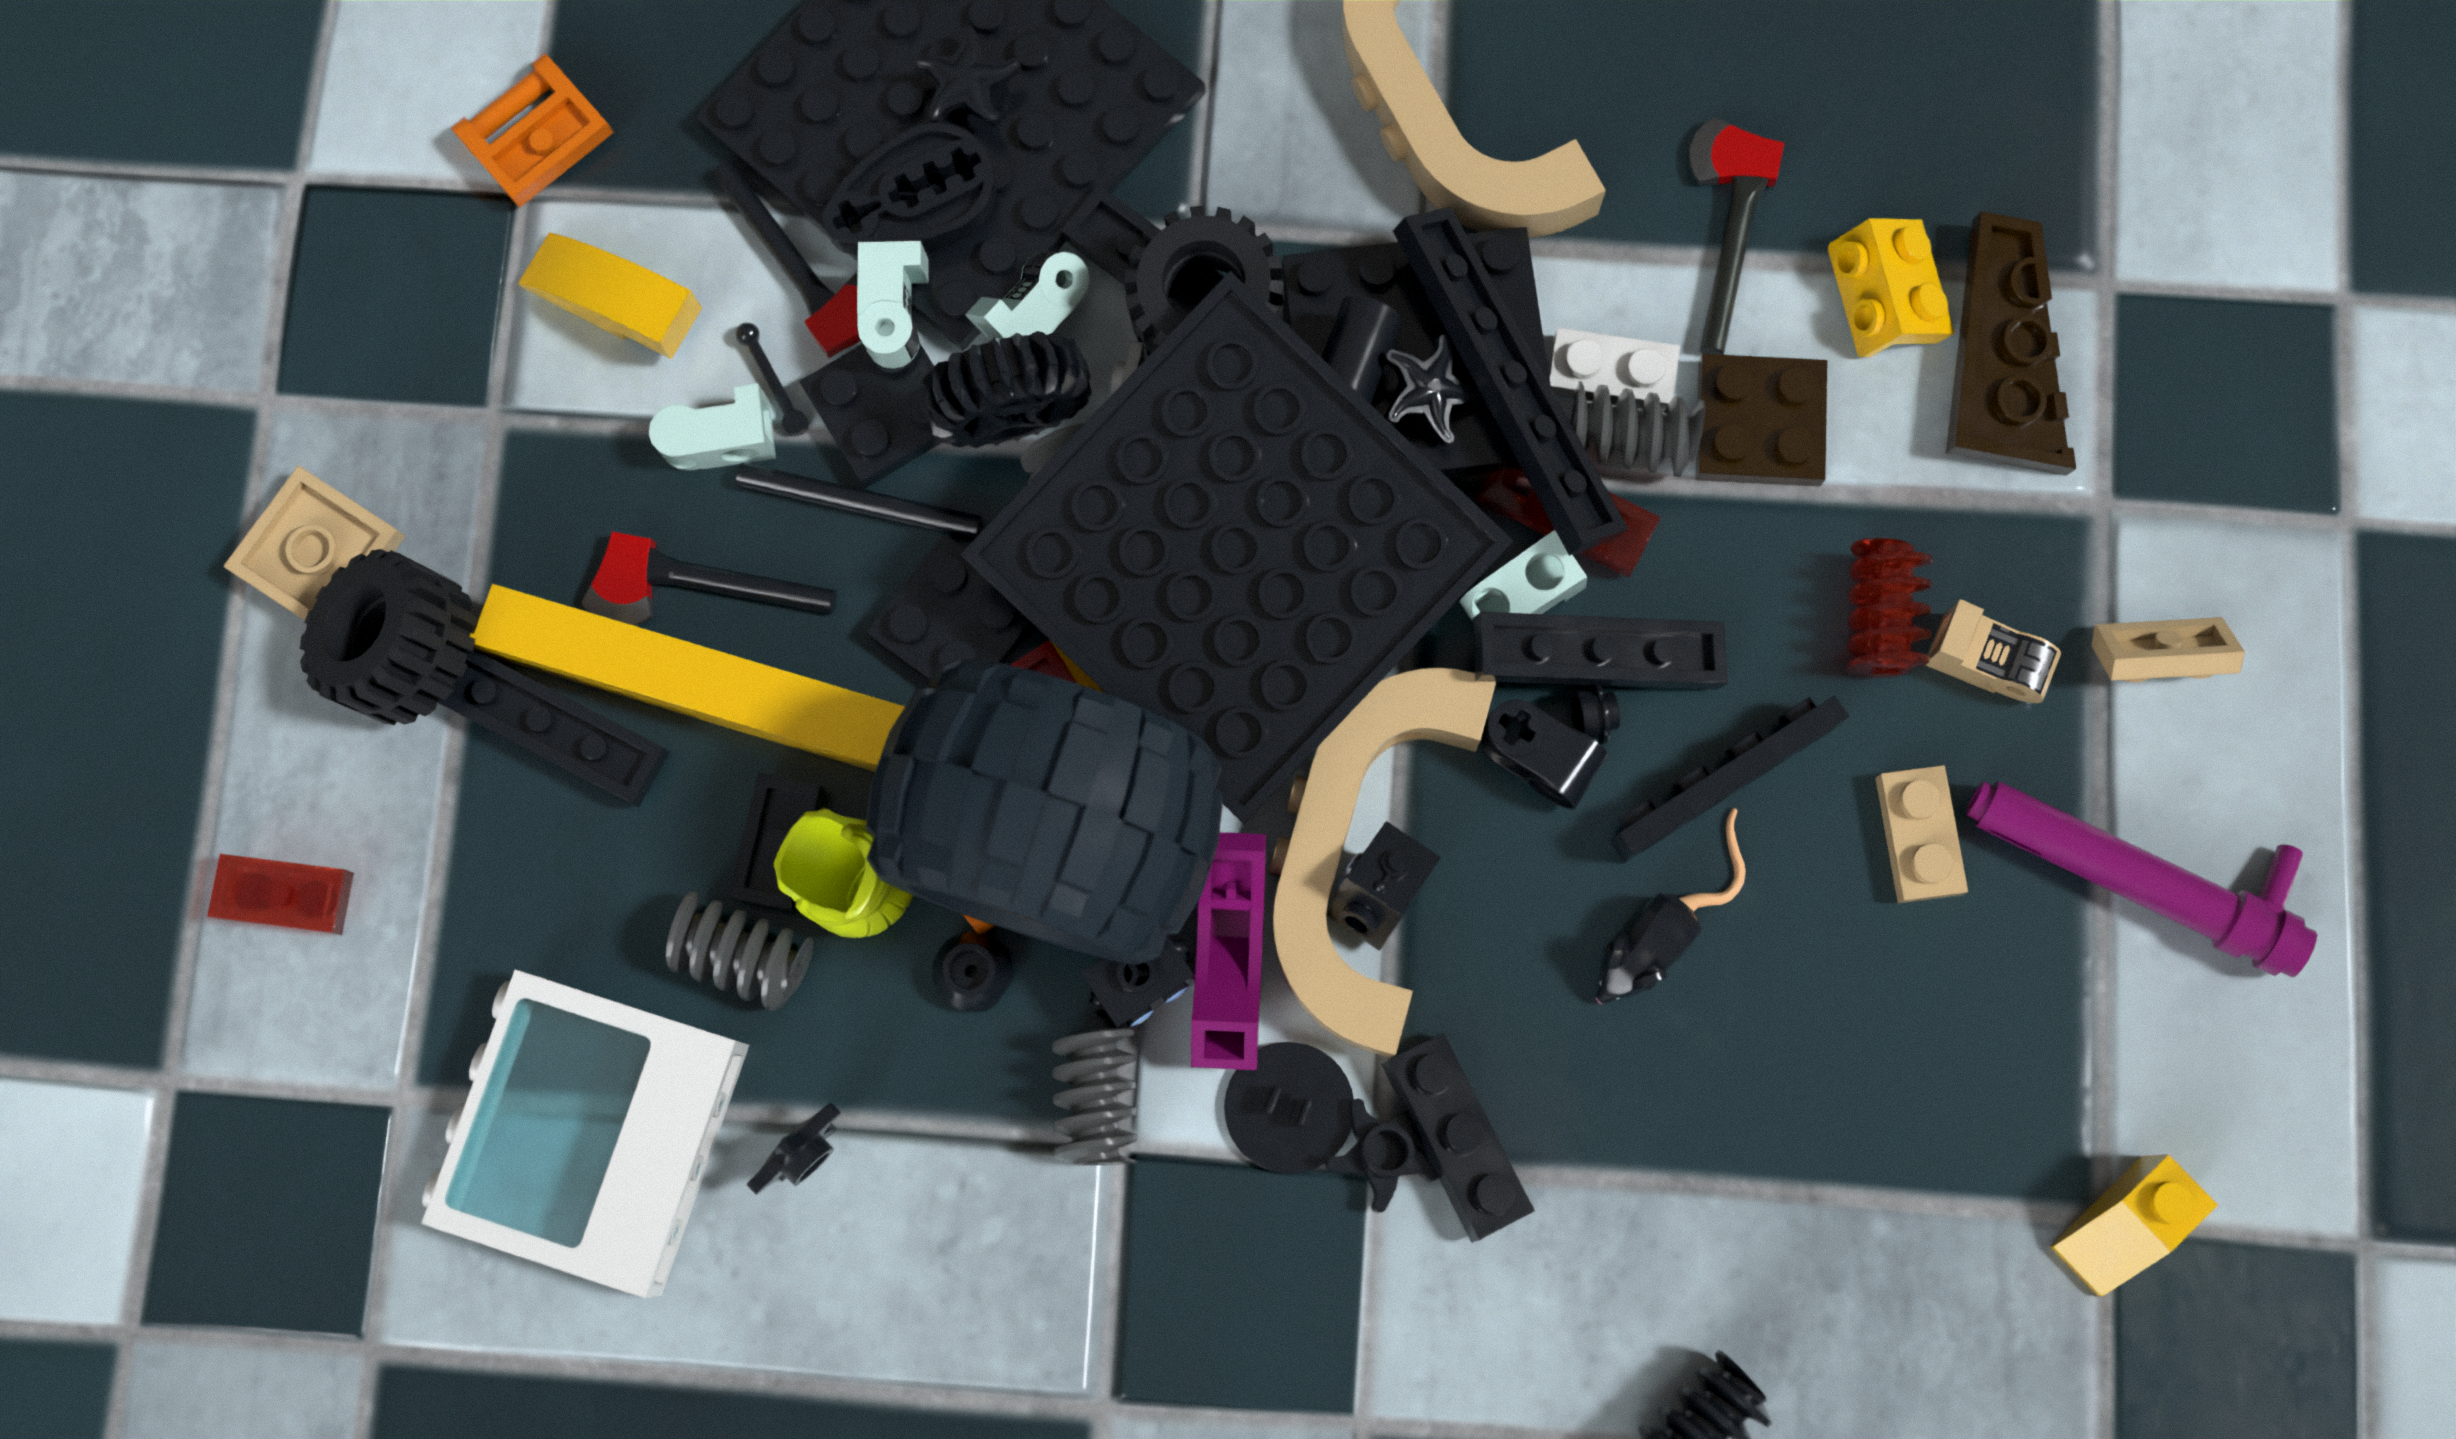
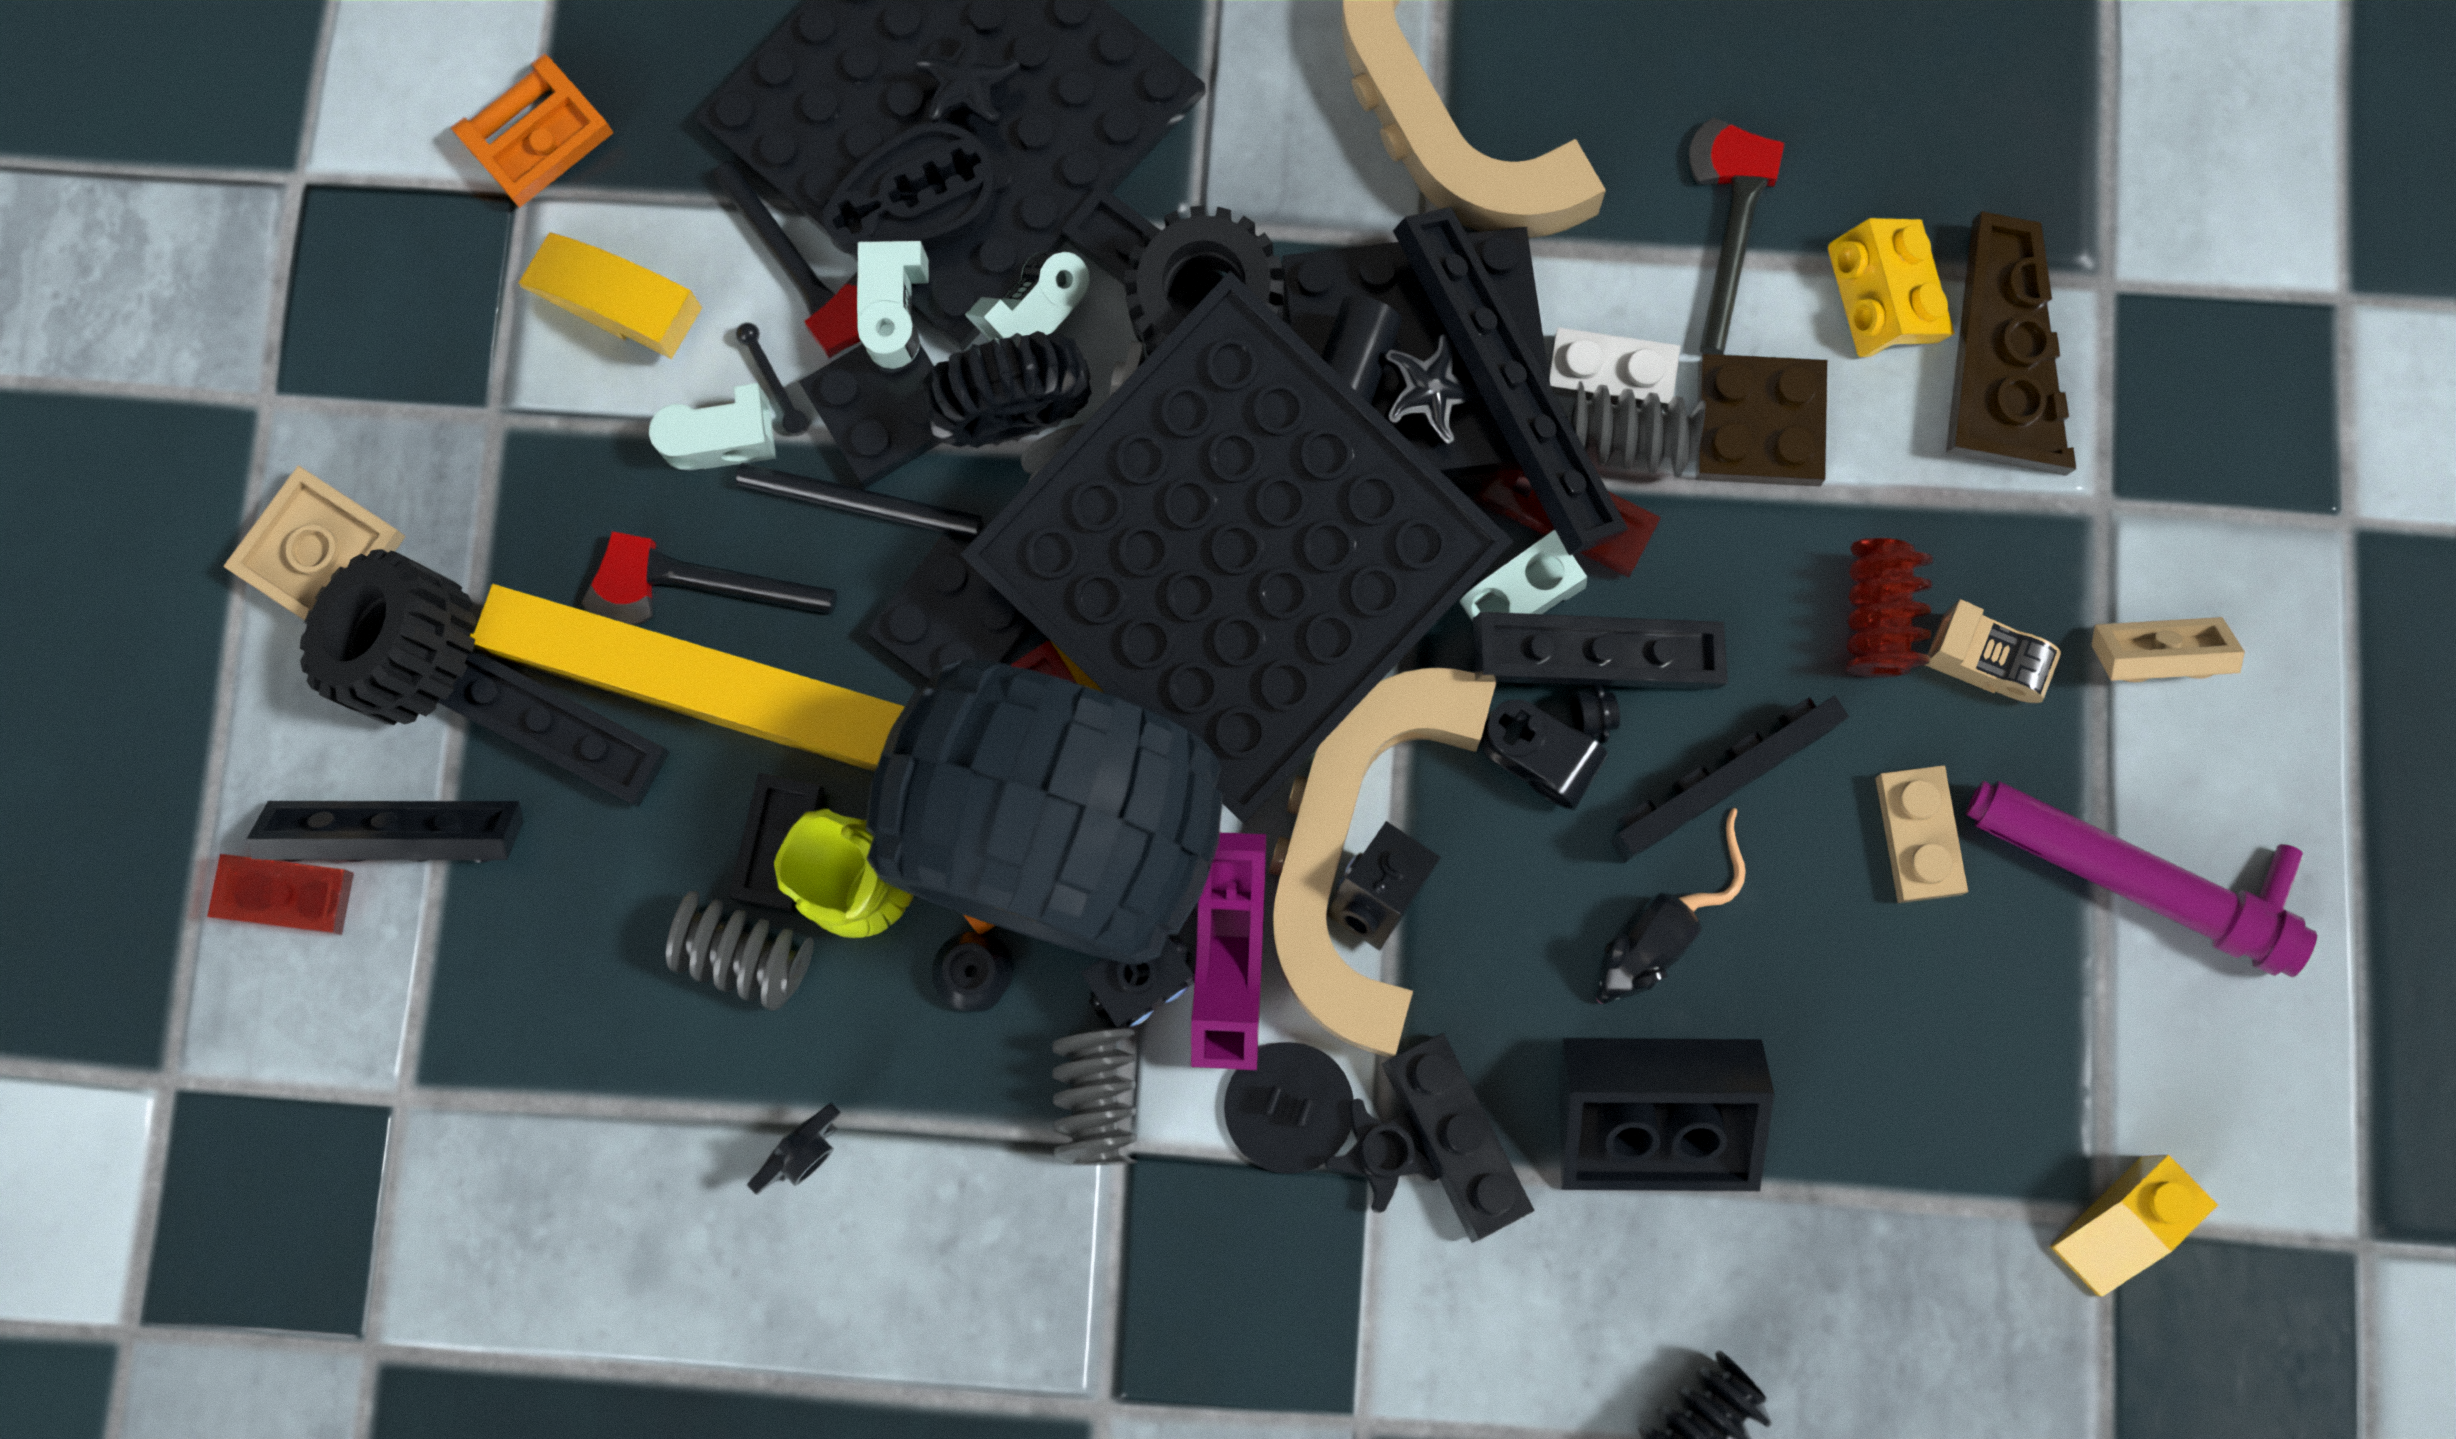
panel [421,970,749,1298] -> none
none -> black plate [246,801,524,862]
none -> black slope [1559,1038,1775,1191]

